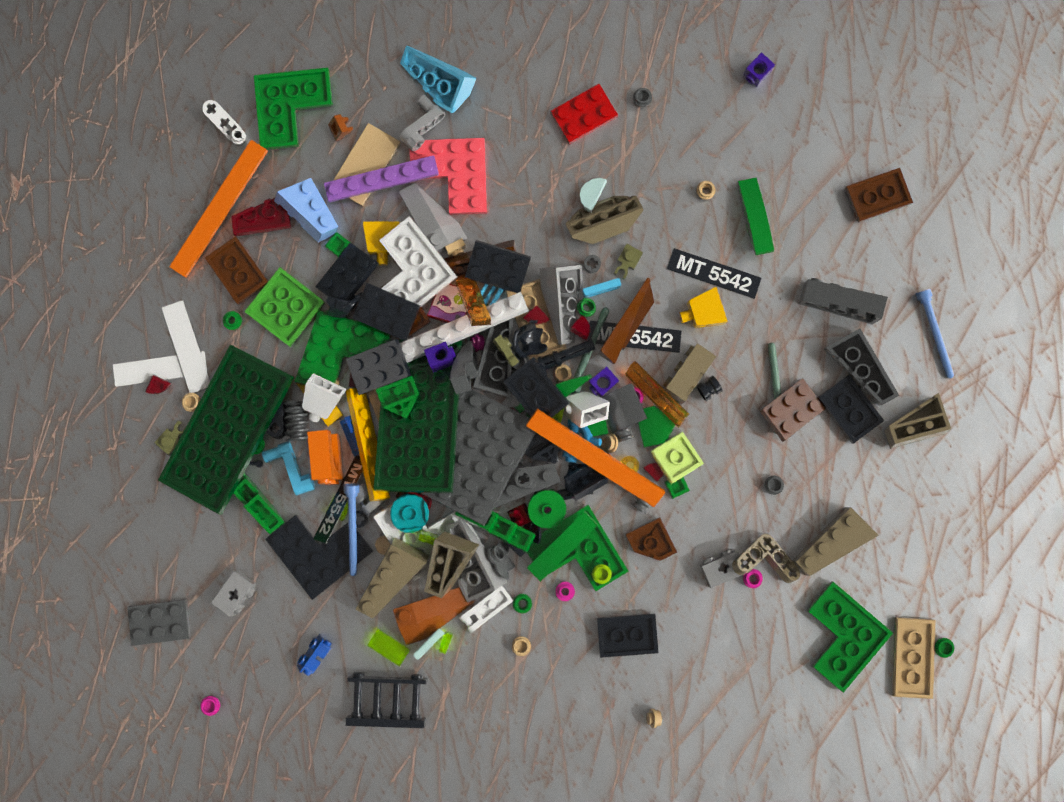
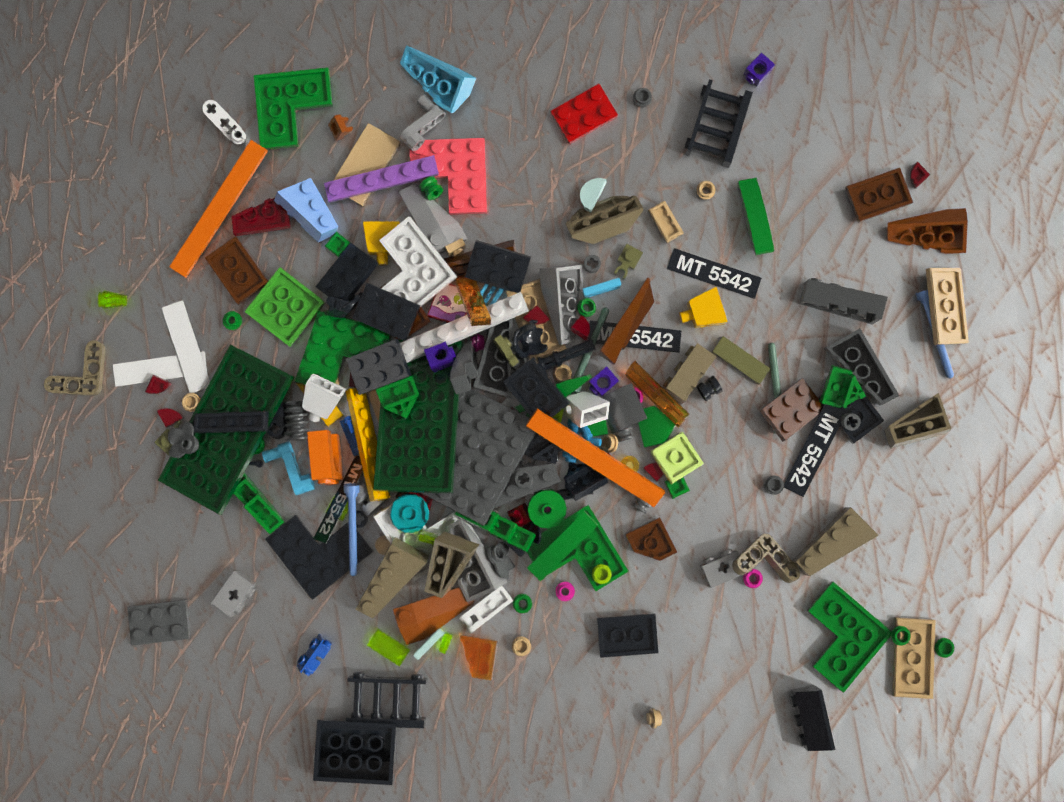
dark pink plate [200,696,220,716] -> none
none -> dark tan beam [44,340,105,396]
none -> clear neon green cone [98,290,128,309]
none -> dark red tile [157,408,184,428]
none -> dark grey plate [168,421,199,458]
none -> black tile [194,411,269,434]
none -> black slope [313,720,396,785]
none -> green wheel [420,176,443,200]
none -> clear orange wing [460,635,498,681]
none -> tan plate [648,201,684,243]
none -> black fence [684,79,753,168]
none -> olive tile [712,336,770,385]
none -> black sticker [784,404,845,497]
none -> black slope [790,685,836,751]
none -> green slope [820,365,866,408]
none -> dark grey bush [841,413,861,431]
none -> dark orange wedge [888,208,968,254]
none -> green plate [890,626,911,646]
none -> dark red tile [910,161,930,189]
none -> tan tile [926,268,969,345]

